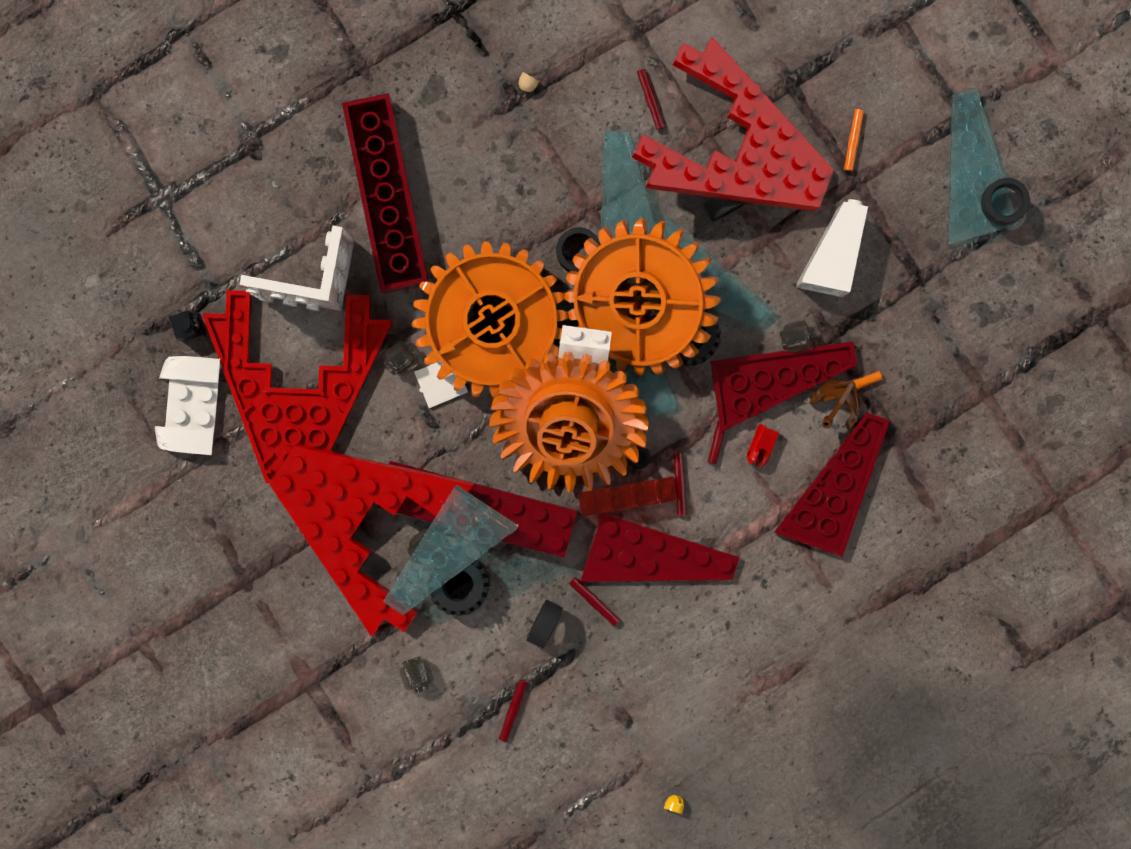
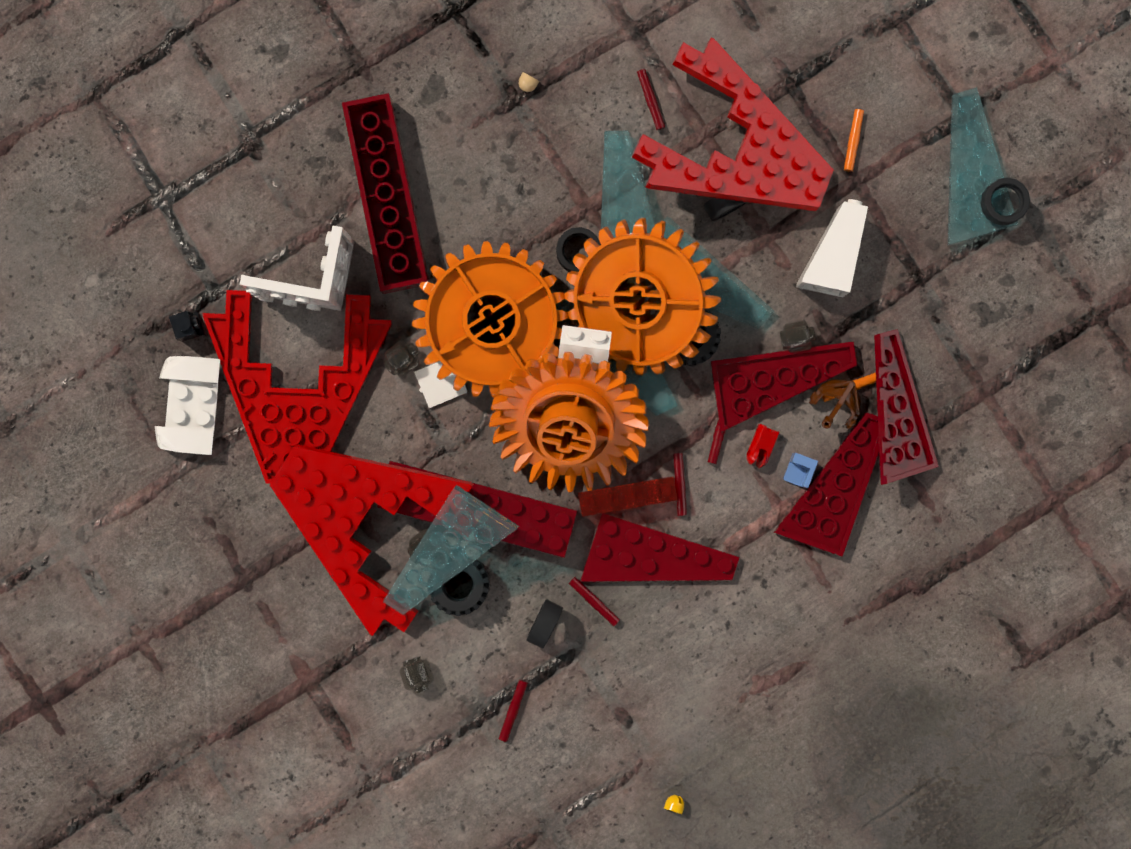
black tile [627,445,651,469] -> none
none -> medium blue panel [783,453,818,488]
none -> dark red wing [874,329,939,485]

